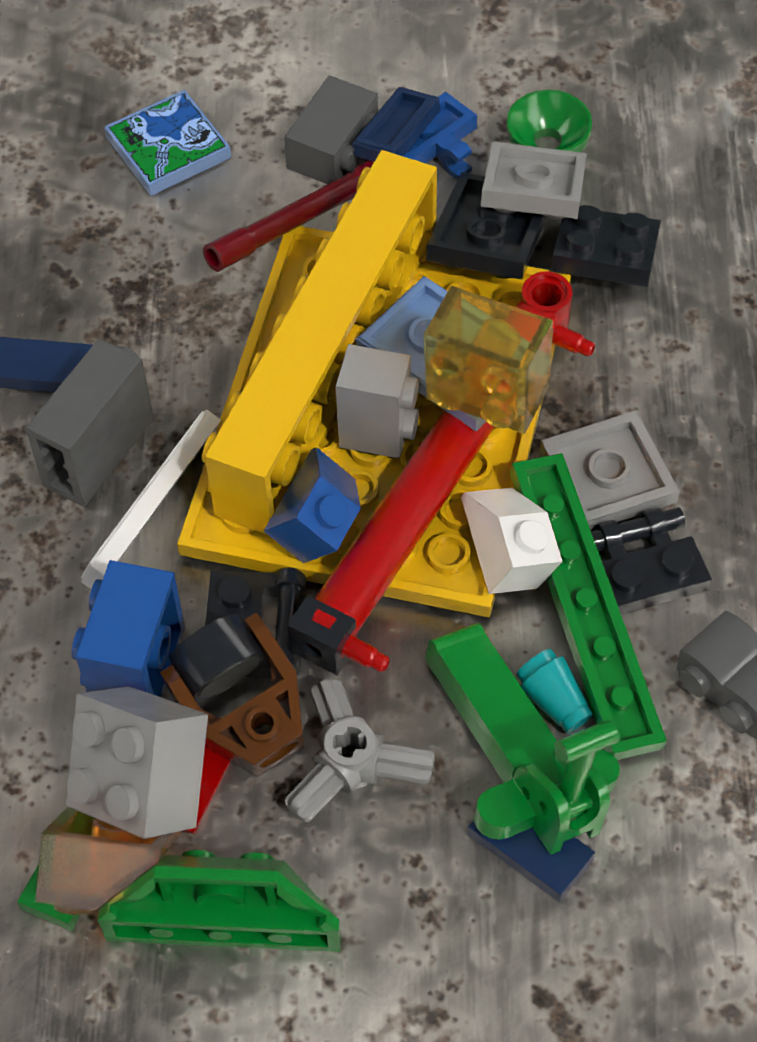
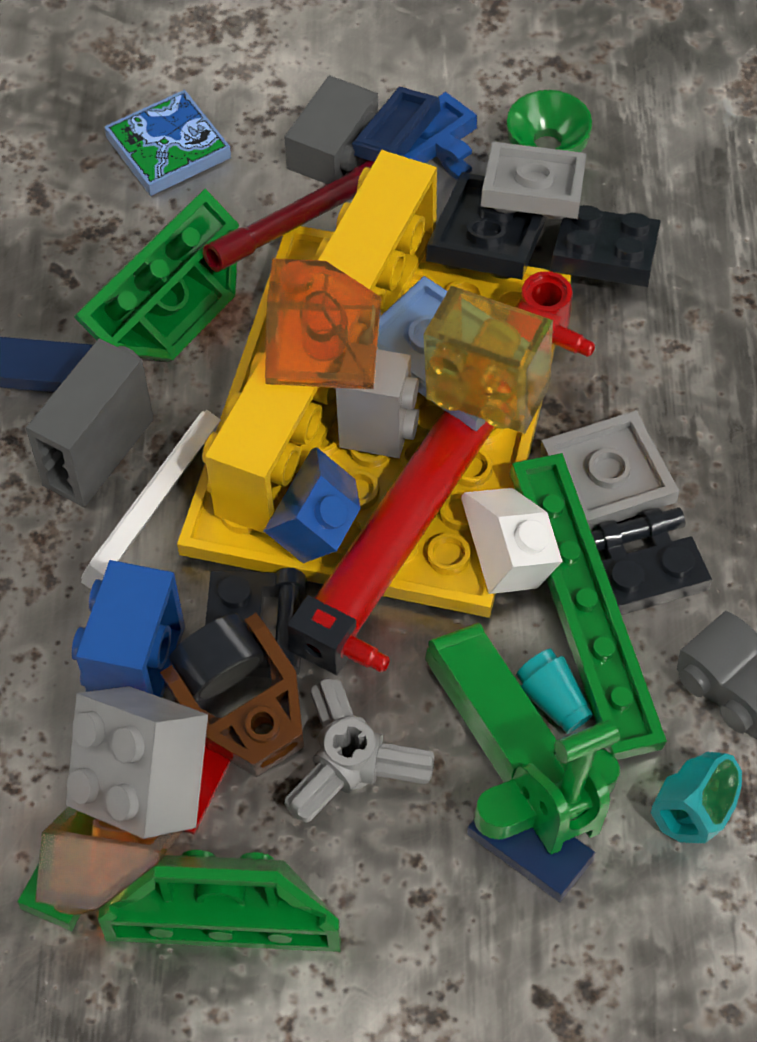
none -> green wedge [74,188,239,362]
none -> clear orange slope [265,258,381,389]
none -> teal rock [650,751,742,843]

